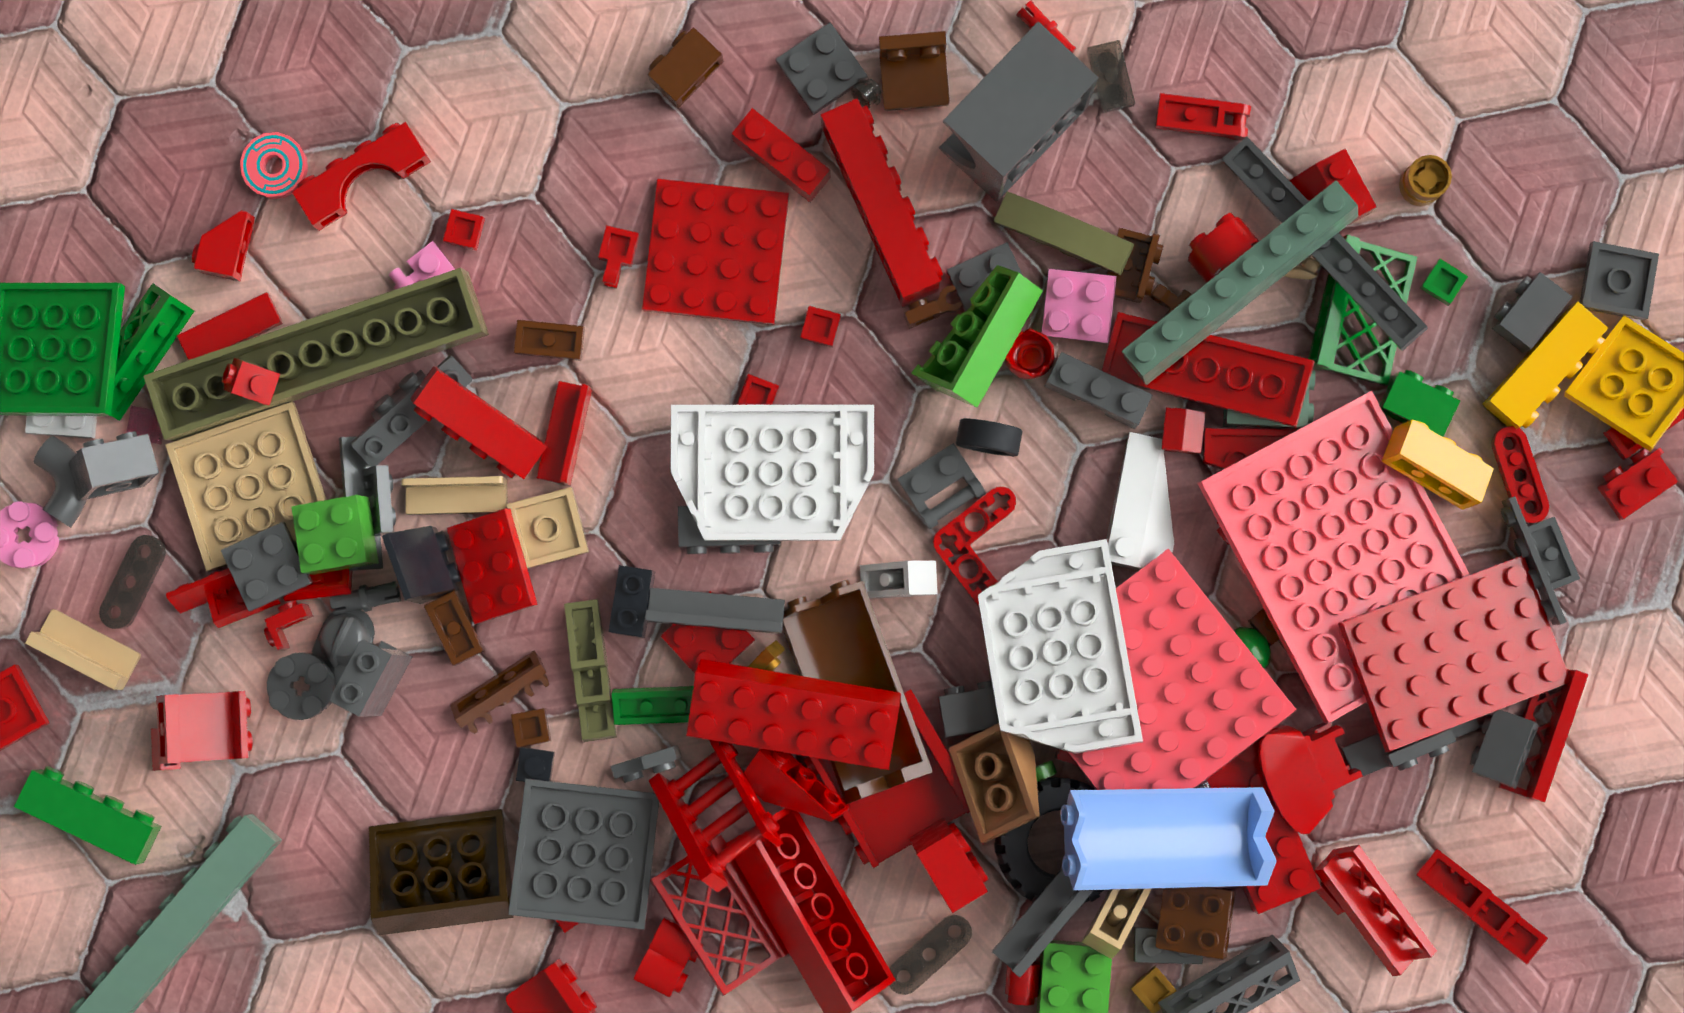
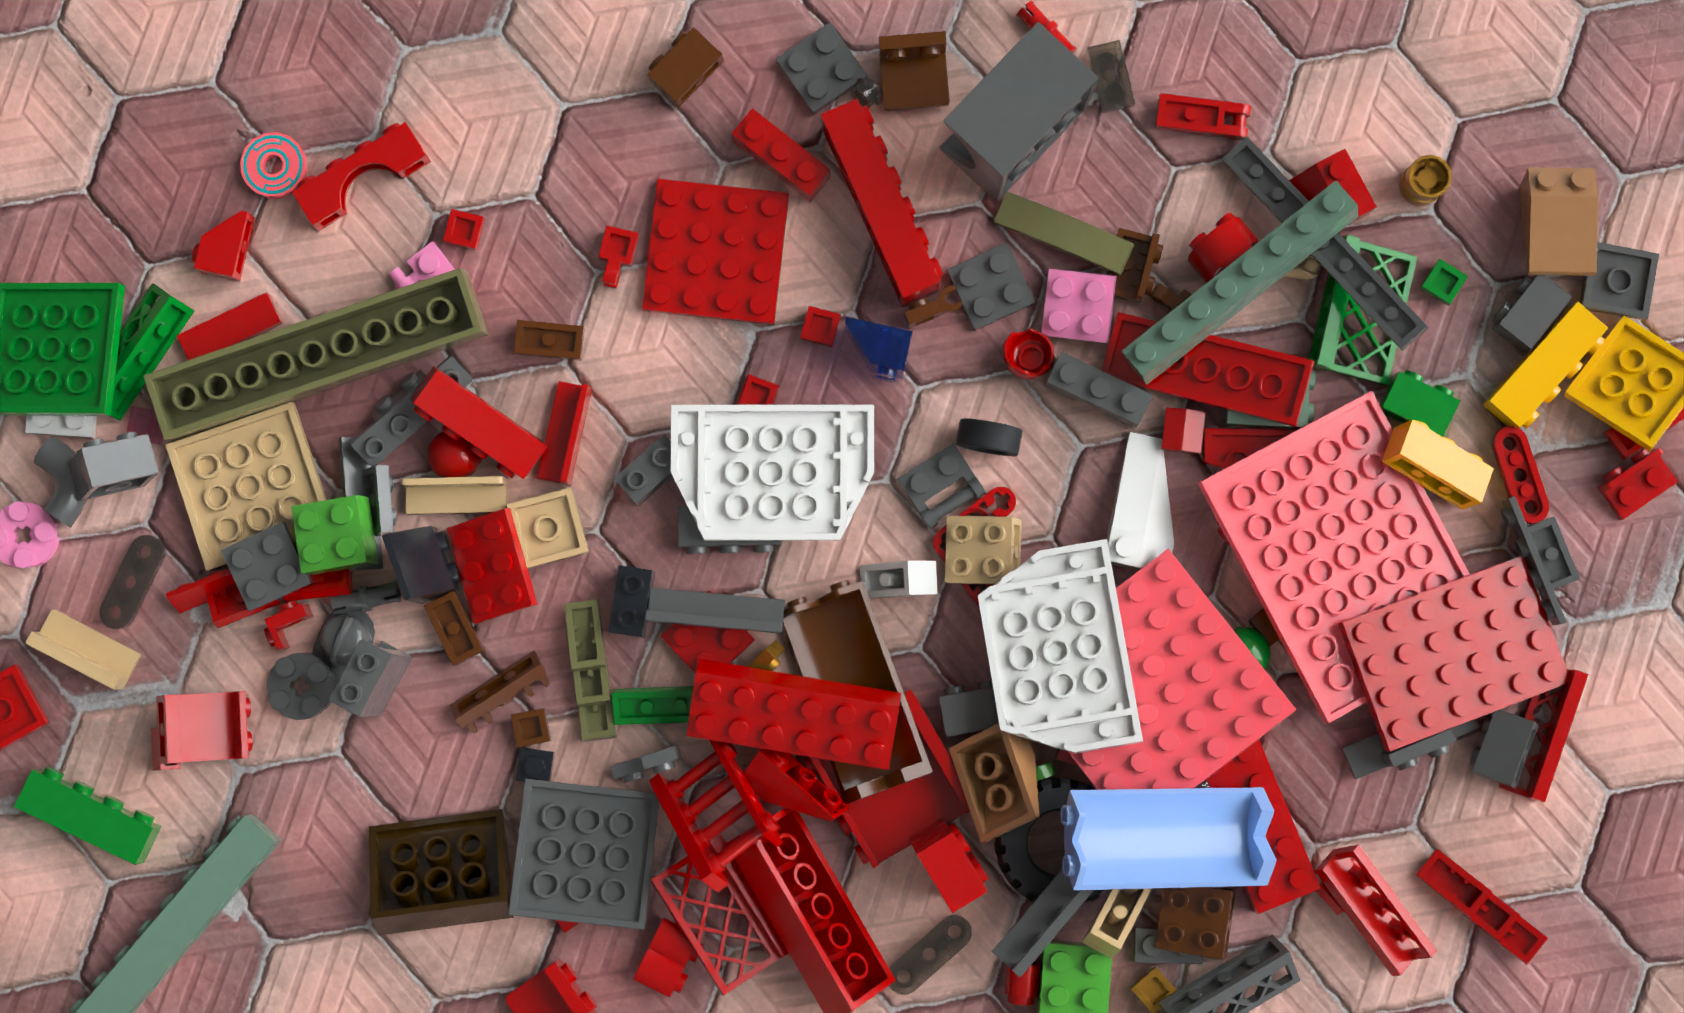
bracket [222,358,280,406] -> none
bright green wedge [911,265,1043,408] -> none
red piece [1258,722,1363,834] -> none
none -> red hair [428,432,482,478]
none -> dark grey brick [614,434,673,506]
none -> clear blue slope [845,317,913,382]
none -> tan bracket [945,516,1022,584]
none -> medium nougat slope [1519,167,1598,276]

